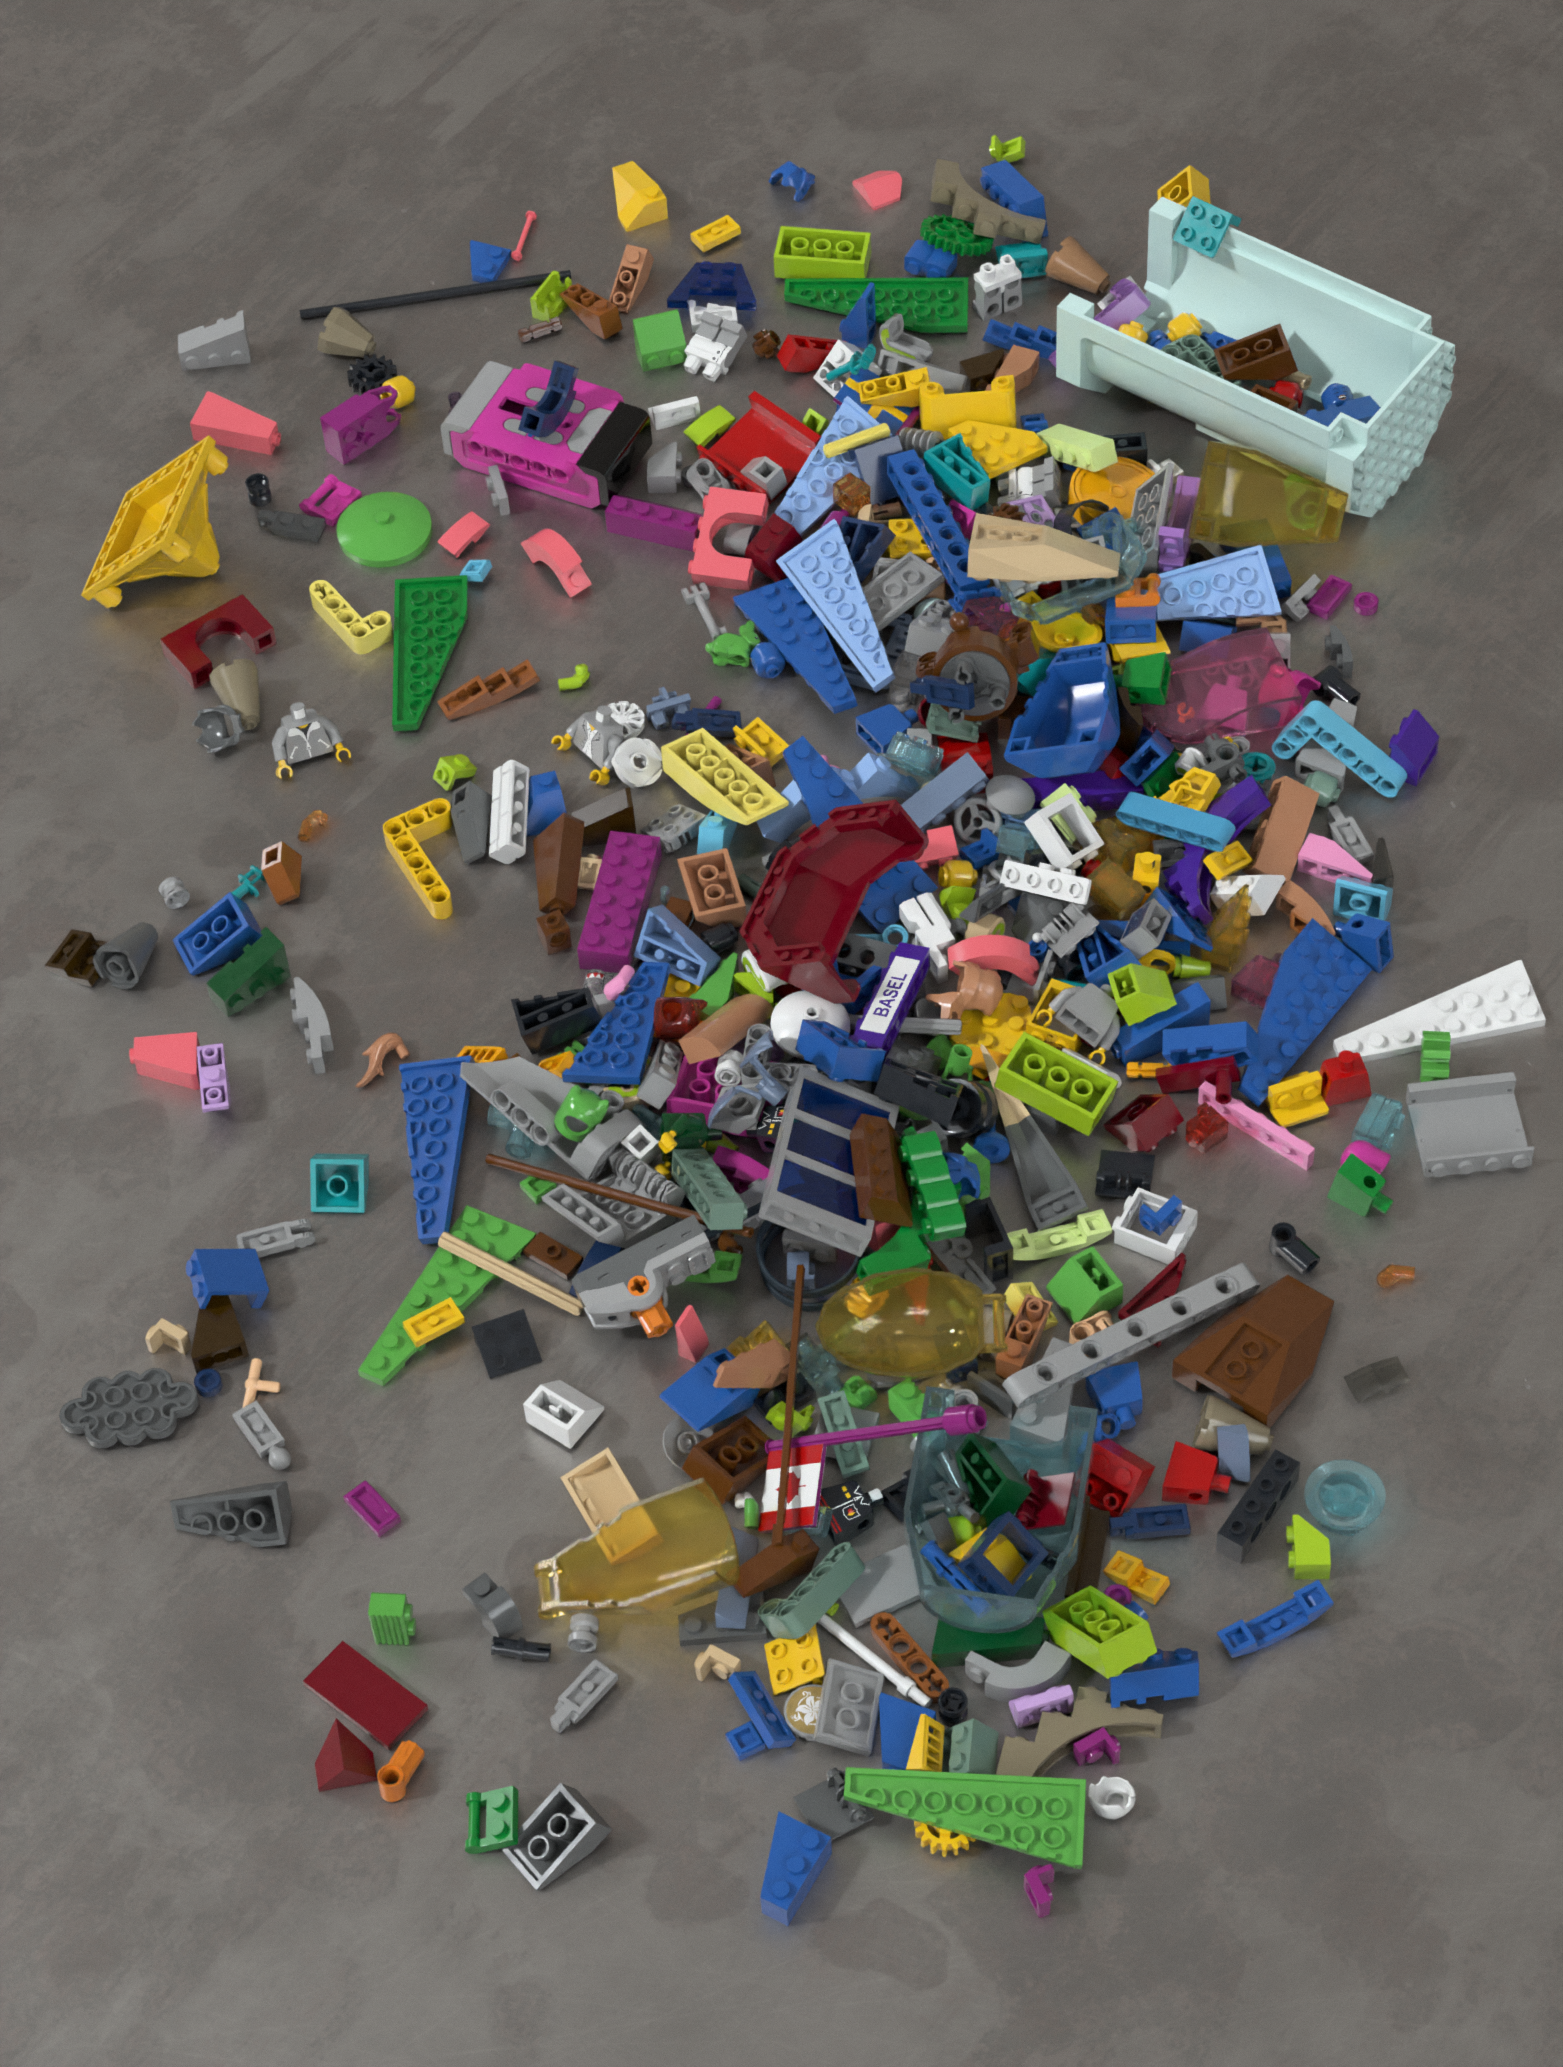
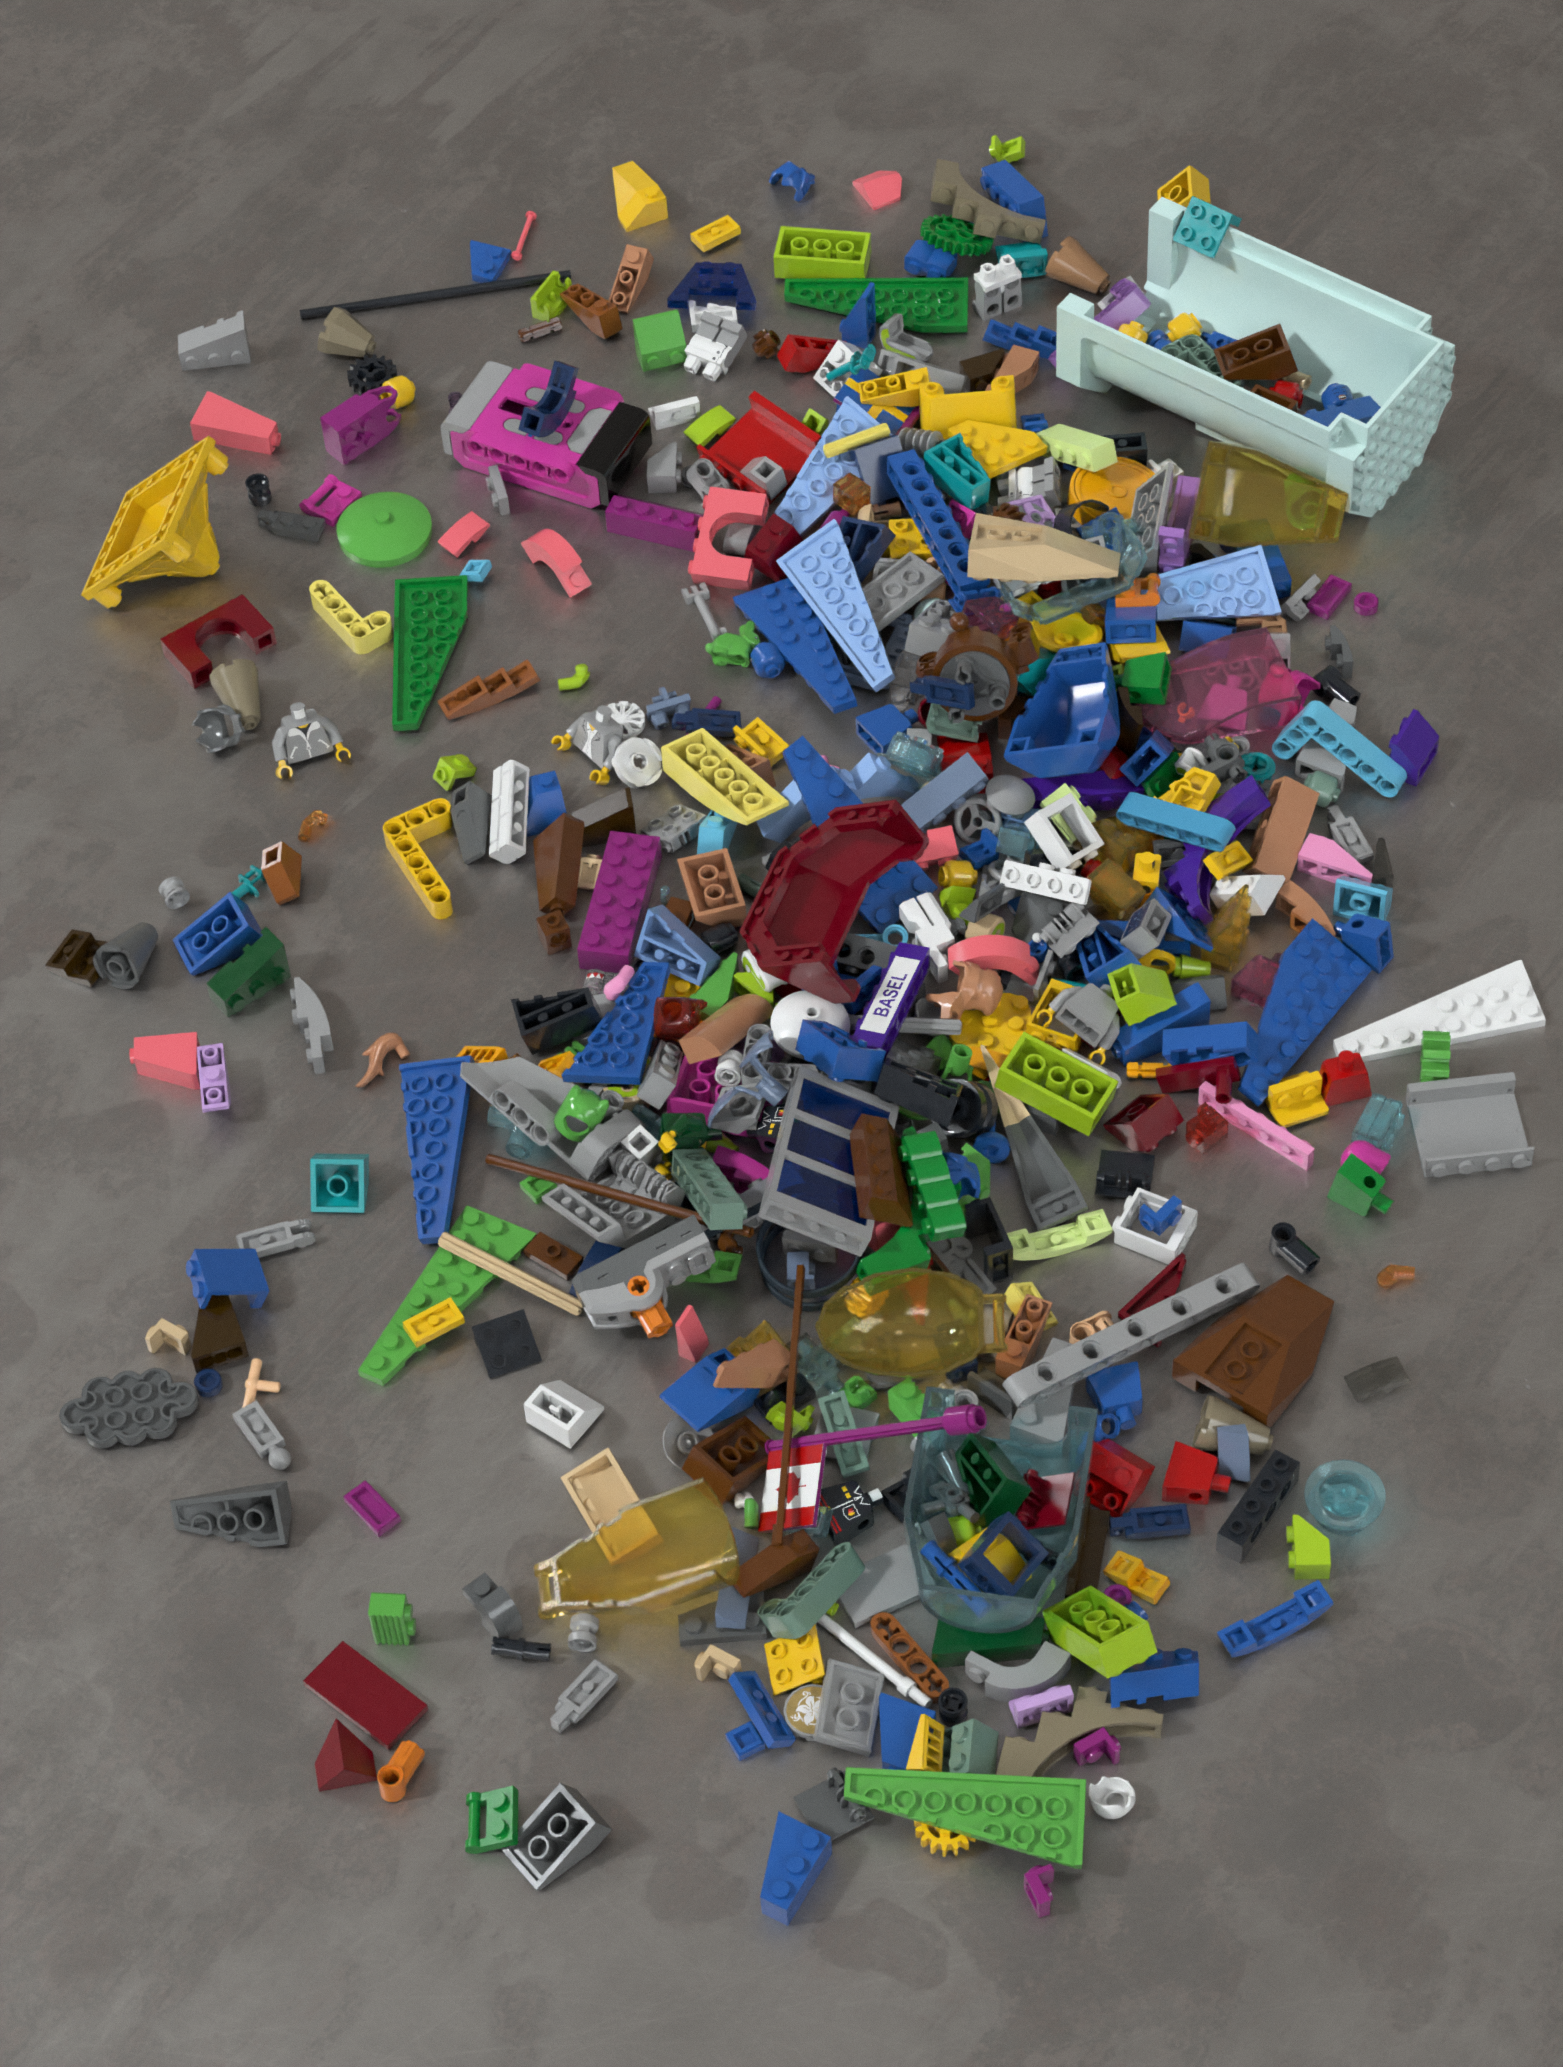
bright green slope [1046,1246,1123,1324] -> none

